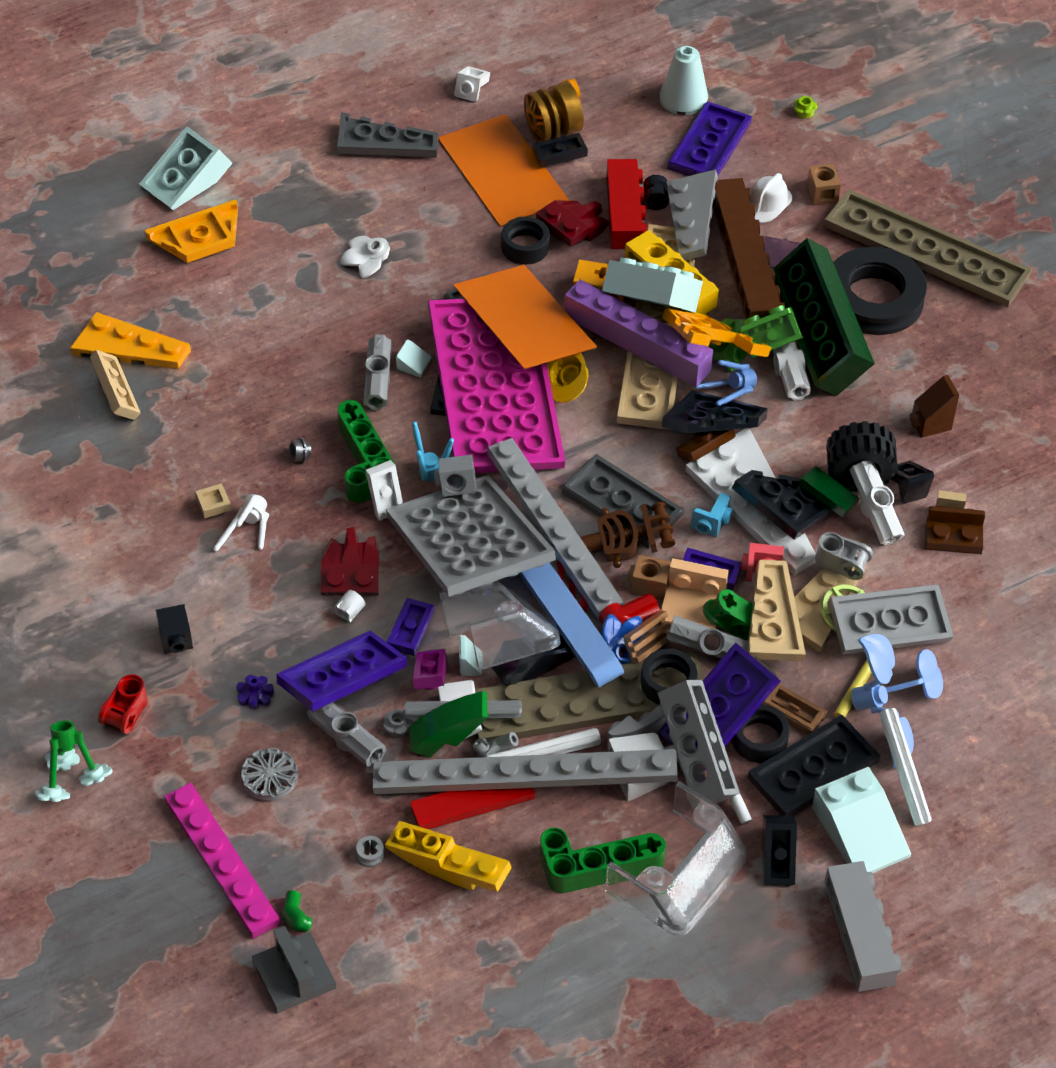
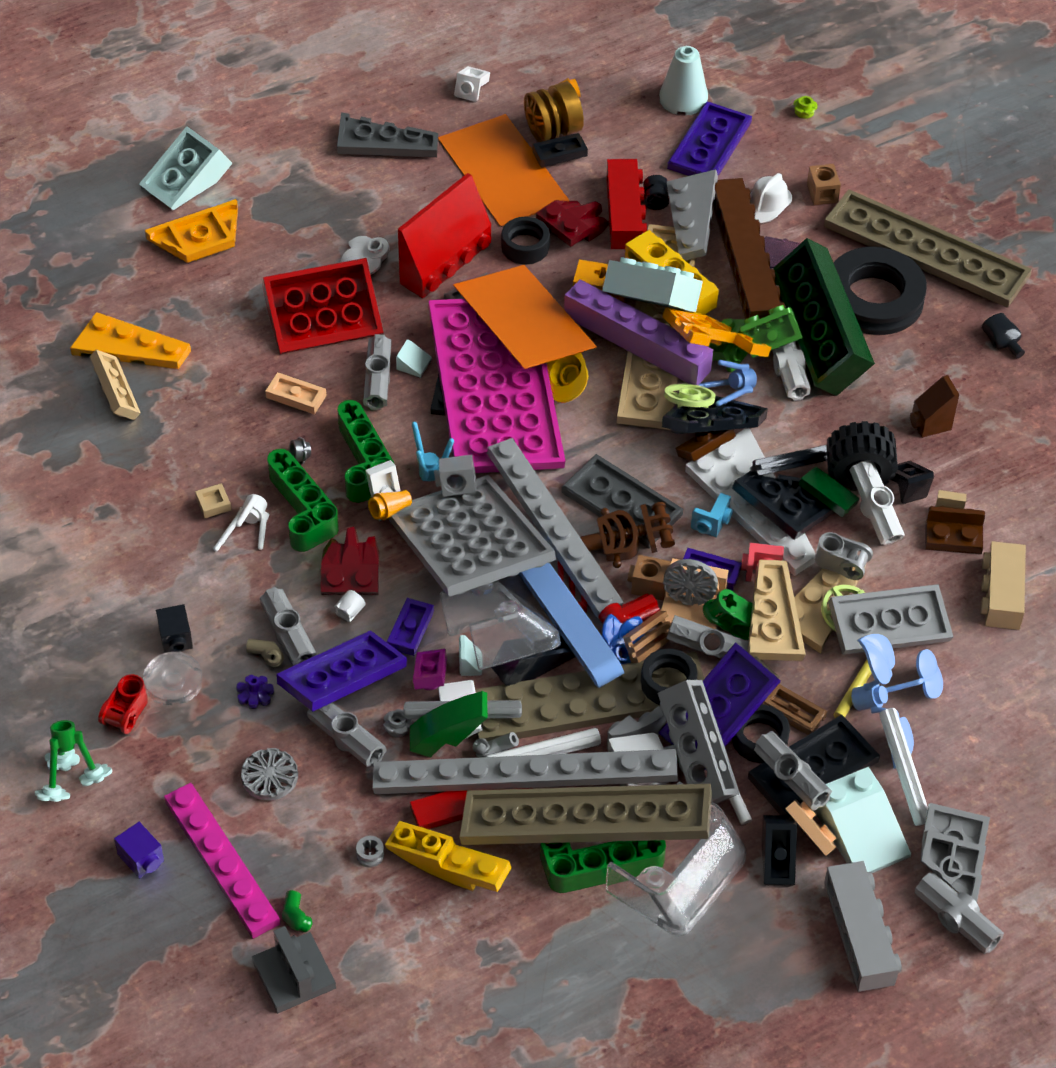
none -> dark purple brick [114,821,164,879]
none -> clear tile [143,652,202,705]
none -> dark tan arm [246,638,284,667]
none -> light grey piece [260,587,317,666]
none -> red slope [262,258,384,354]
none -> light nougat plate [265,372,326,415]
none -> green beam [267,449,339,552]
none -> light orange cone [368,490,412,520]
none -> red slope [398,173,492,299]
none -> dark tan plate [460,784,712,845]
none -> light grey wheel [663,559,718,606]
none -> yellowish green wheel [664,384,716,408]
none -> black axle [750,445,827,476]
none -> light grey piece [754,731,832,810]
none -> light nougat plate [785,800,836,856]
none -> light grey piece [914,872,1004,954]
none -> light grey slope [921,803,990,902]
none -> tan brick [980,541,1026,630]
none -> black piece [981,313,1025,358]

